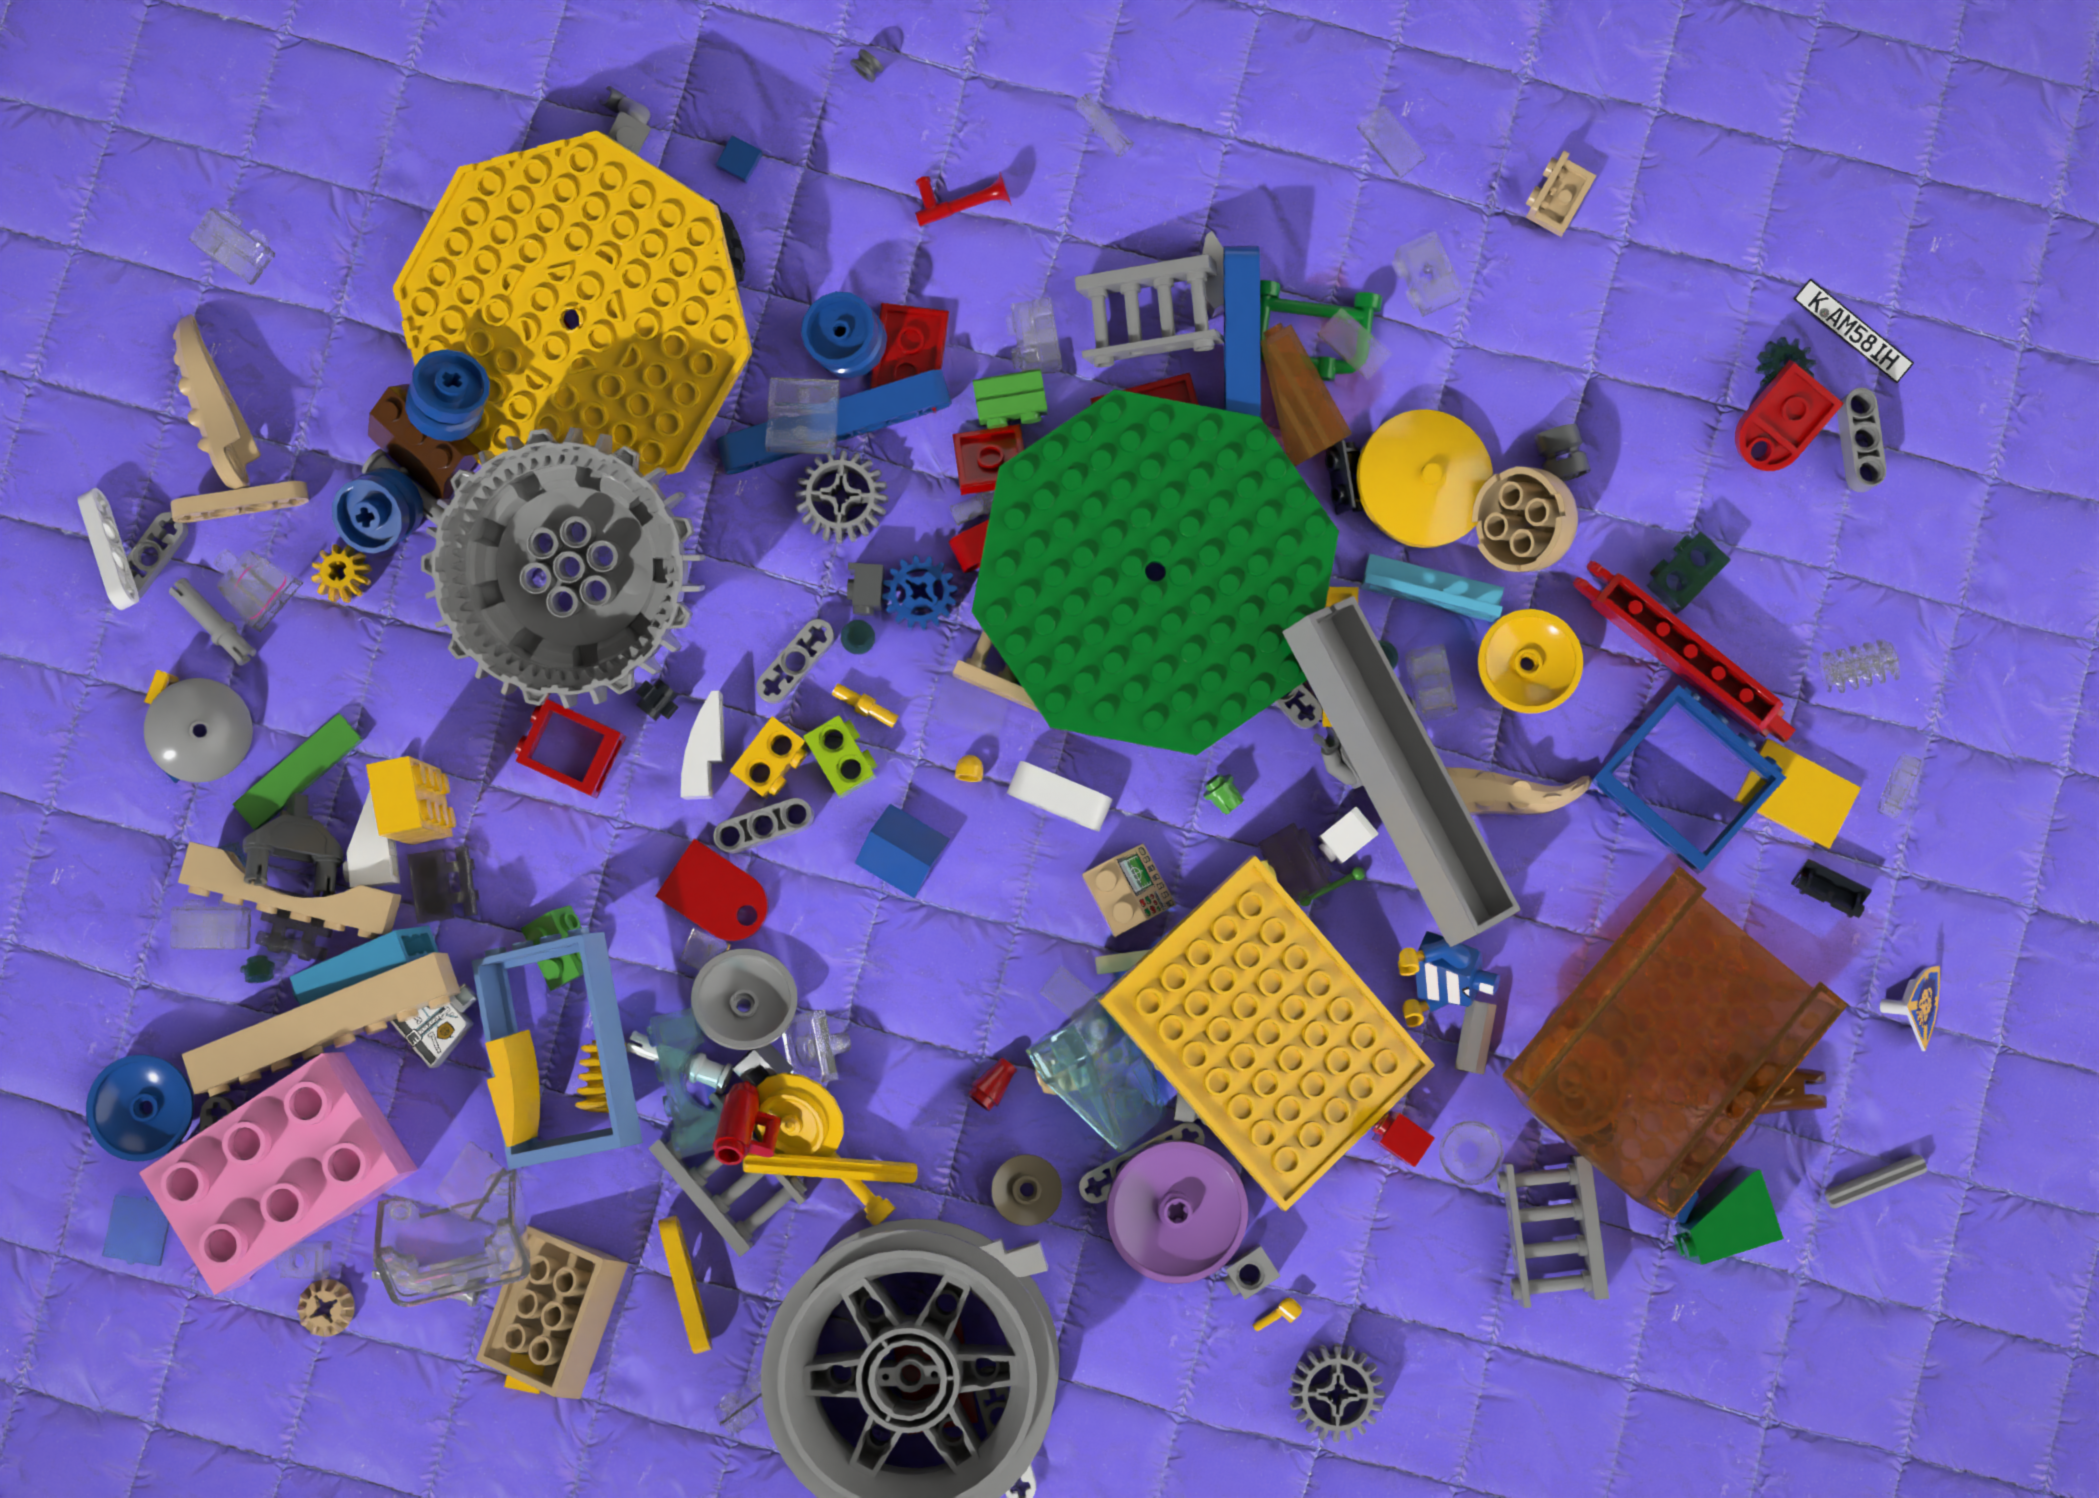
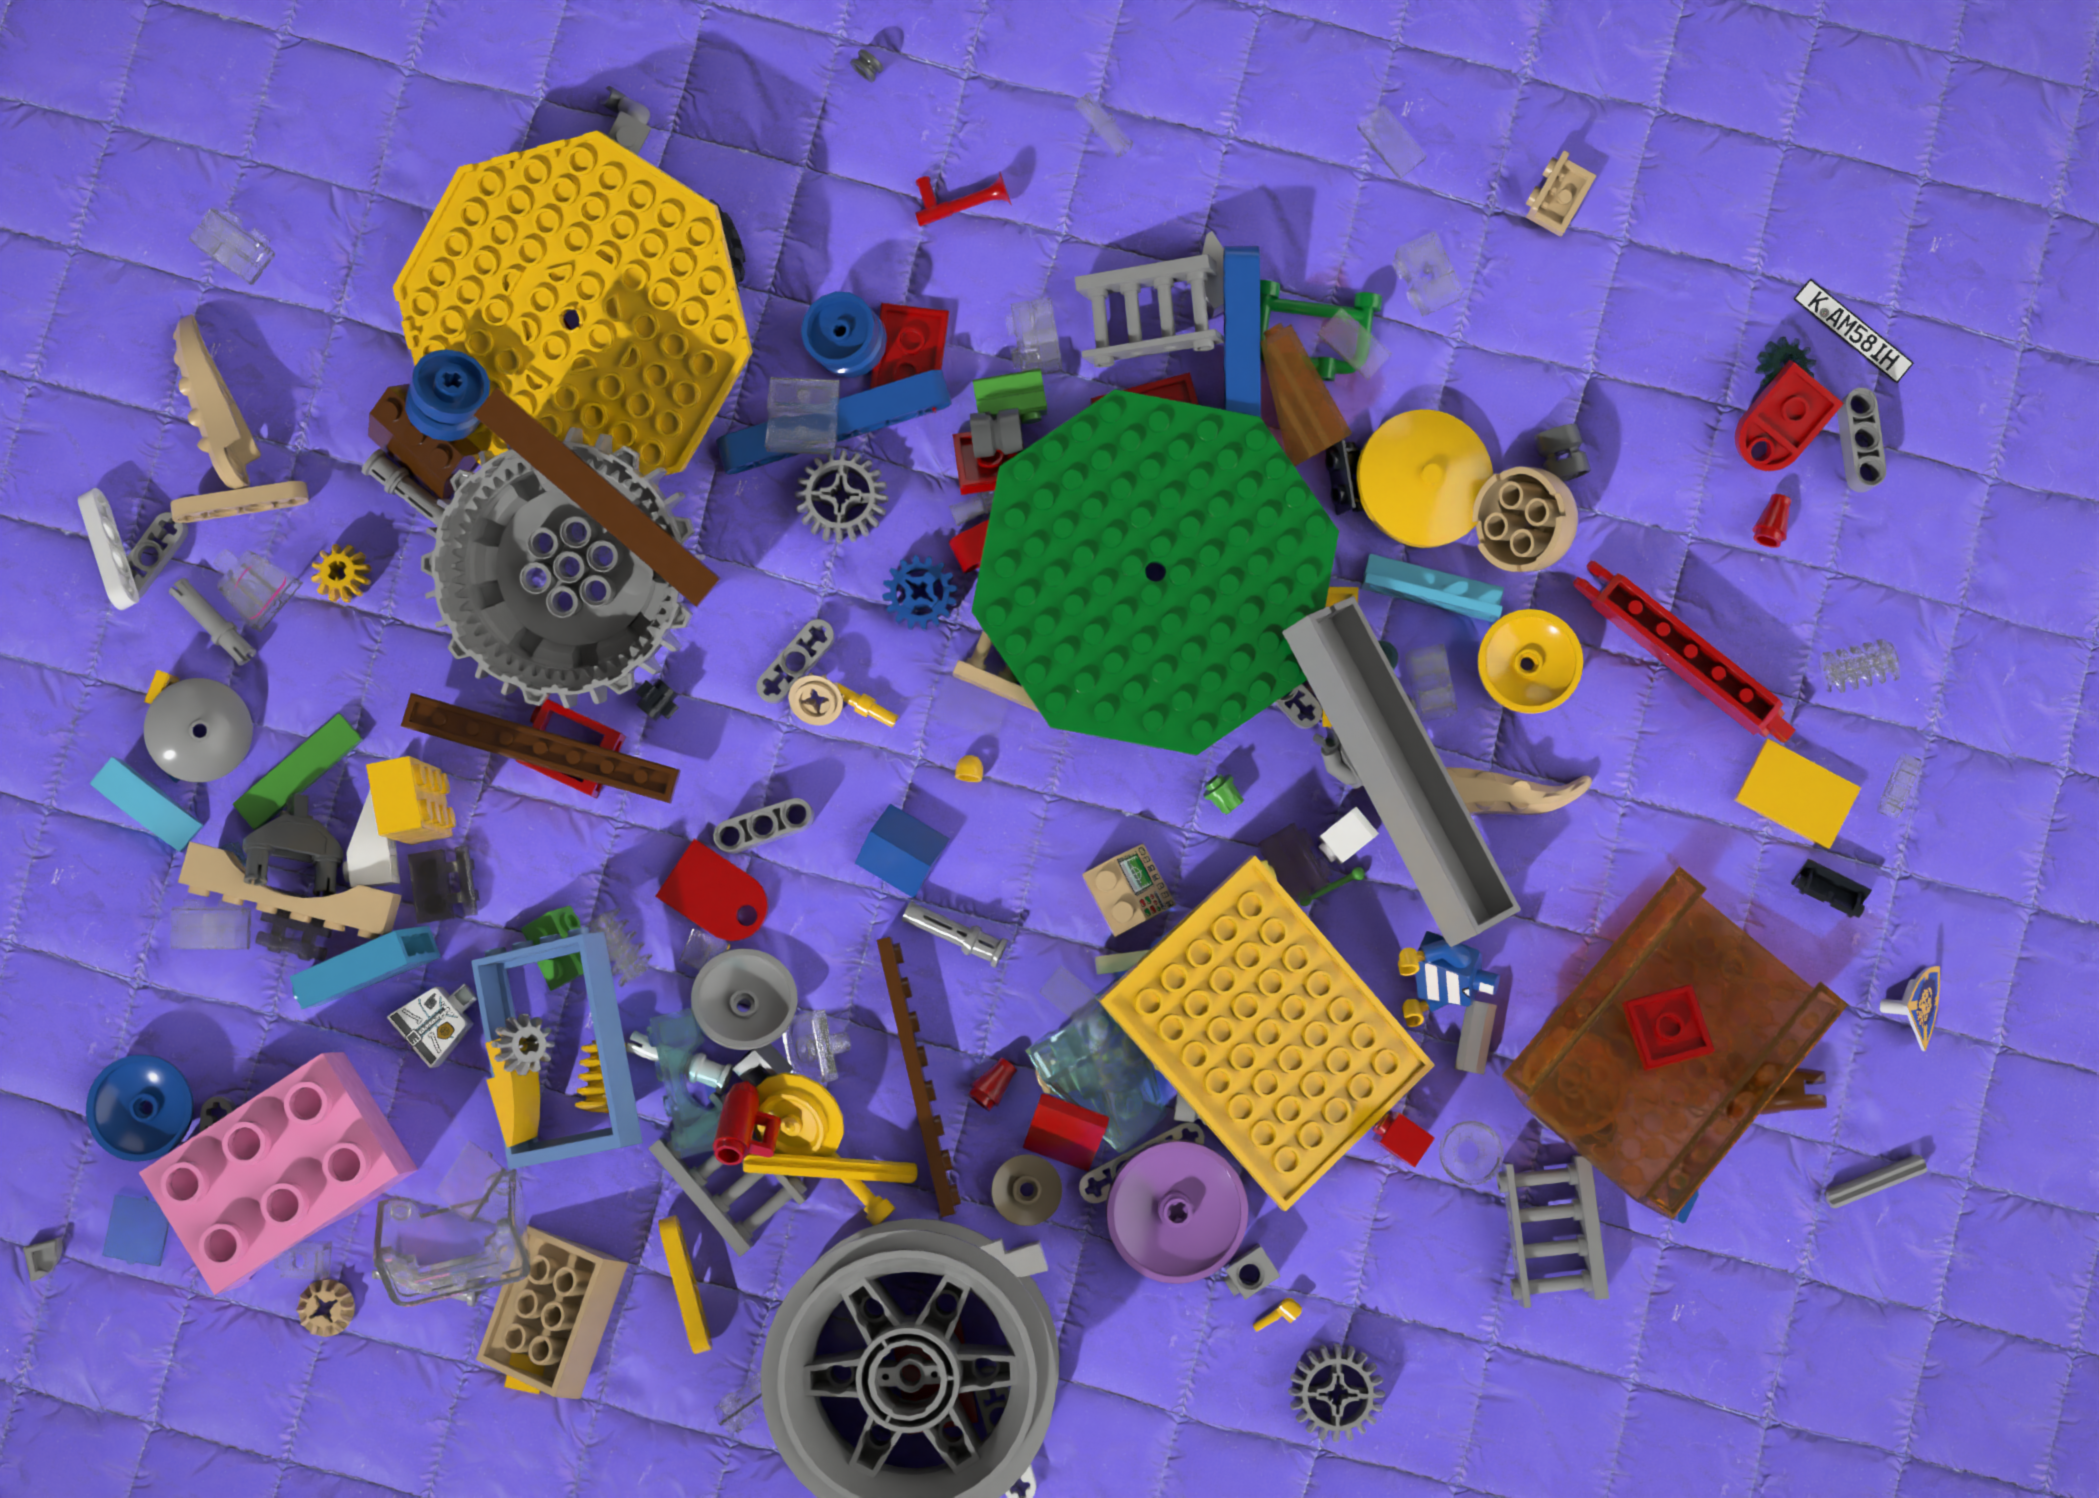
tan brick [182,952,461,1098] -> none
plate [240,955,275,983] -> none
blue wheel [332,467,423,554] -> none
white slope [681,690,725,800] -> none
blue tile [716,135,763,183] -> none
yellow brick [730,716,808,799] -> none
lime brick [803,715,878,799] -> none
plate [841,620,875,655] -> none
dark grey brick [847,562,885,616] -> none
white beam [1006,761,1113,832] -> none
blue window [1592,685,1787,875] -> none
brick [1646,531,1731,614] -> none
green slope [1673,1166,1784,1265] -> none
none -> light grey tile [23,1237,62,1282]
none -> medium azure slope [89,757,204,852]
none -> reddish brown tile [401,693,681,804]
none -> reddish brown tile [474,387,721,607]
none -> light grey gear [491,1014,555,1075]
none -> clear piece [585,907,653,987]
none -> tan gear [789,672,844,726]
none -> reddish brown plate [876,937,961,1217]
none -> light grey pin [902,901,1008,968]
none -> dark grey wheel [970,408,1024,458]
none -> red tile [1022,1093,1110,1172]
none -> red plate [1622,983,1715,1072]
none -> red cone [1753,494,1792,548]

